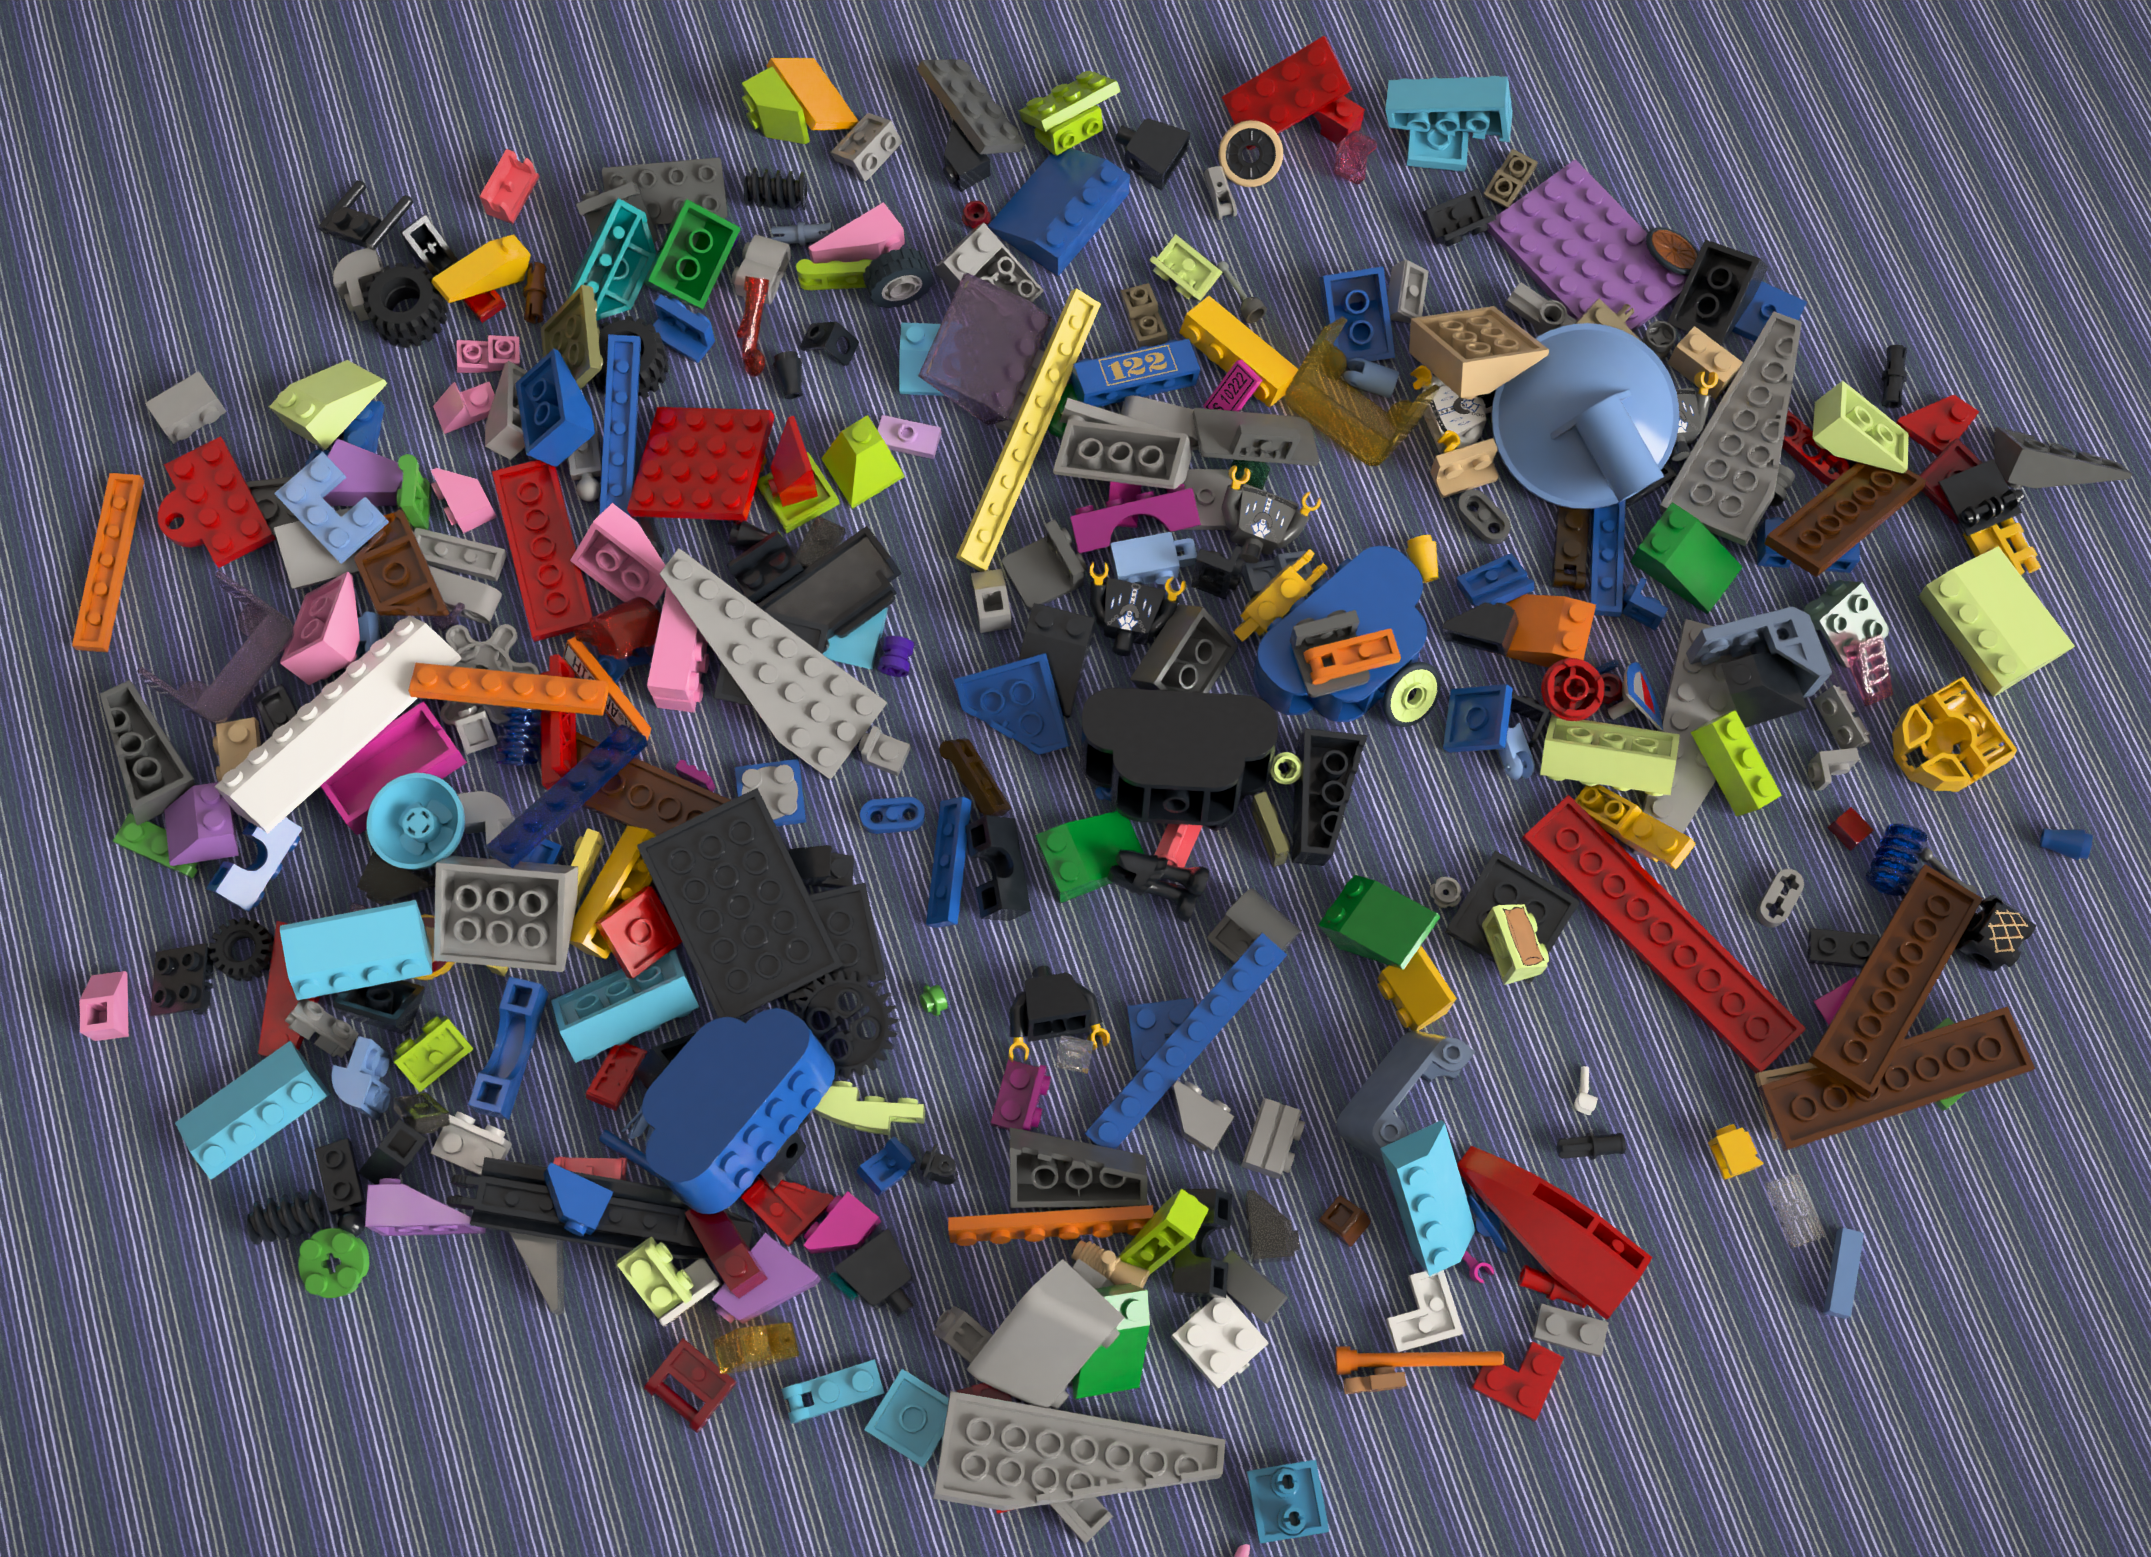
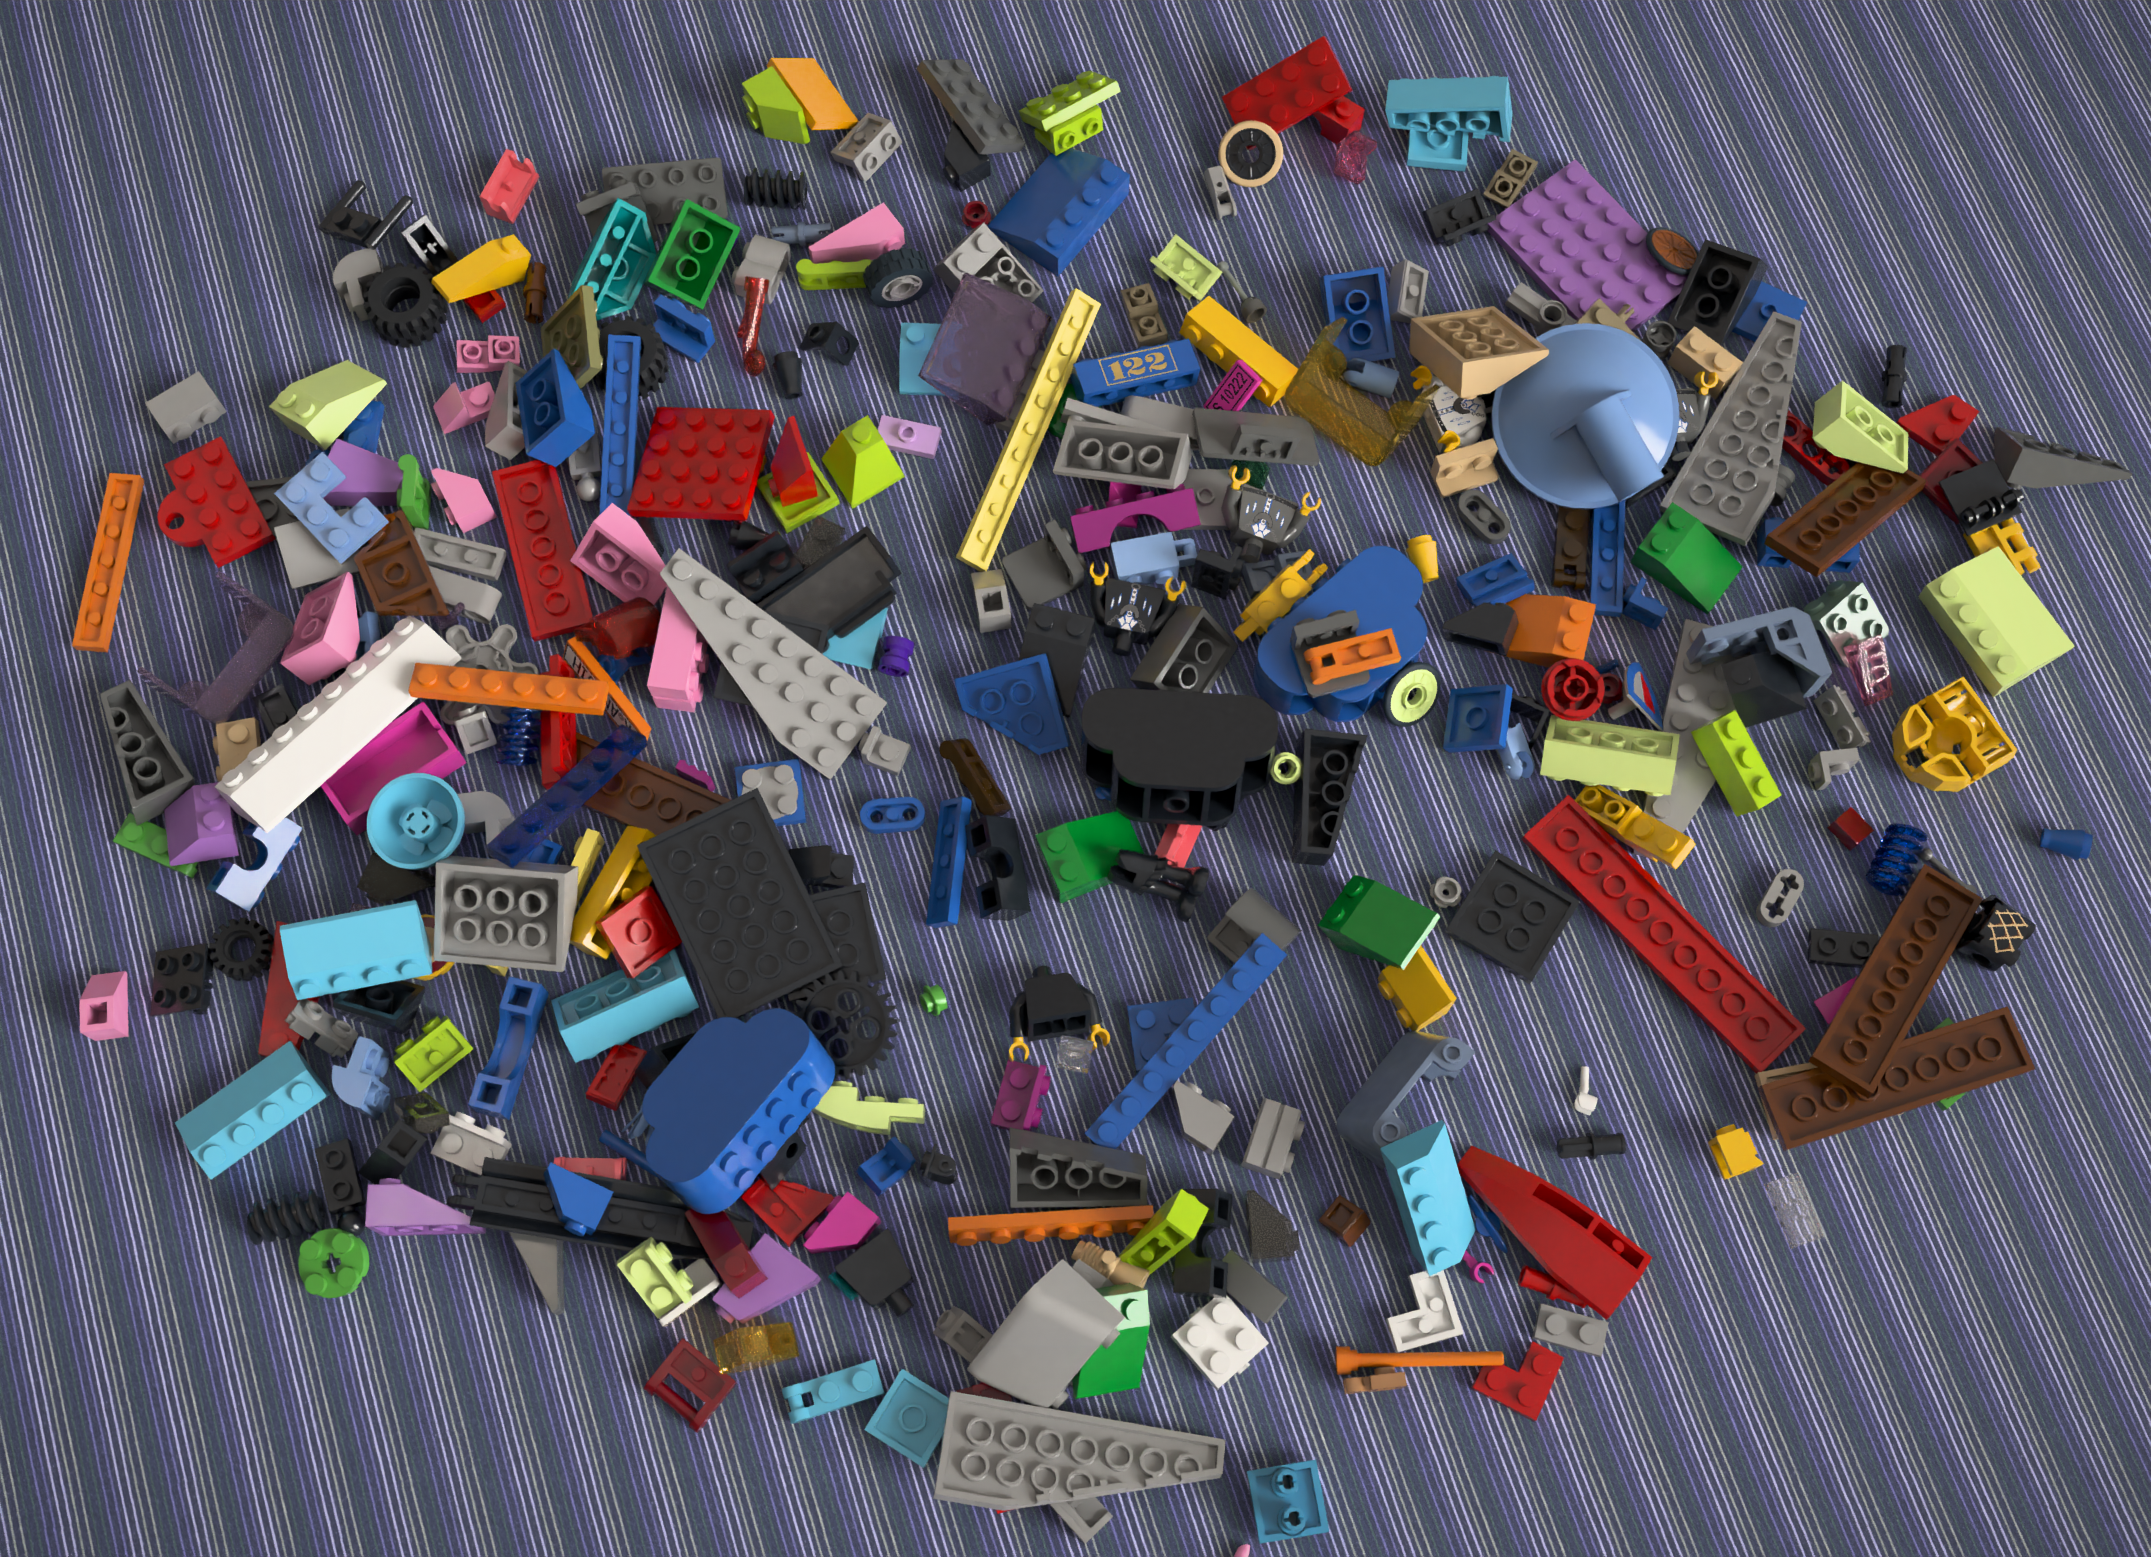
black torso [1115,118,1190,191] -> none
olive plate [1250,791,1290,867] -> none
yellowish green slope [1482,905,1549,985] -> none
medium blue piece [1823,1228,1864,1319] -> none

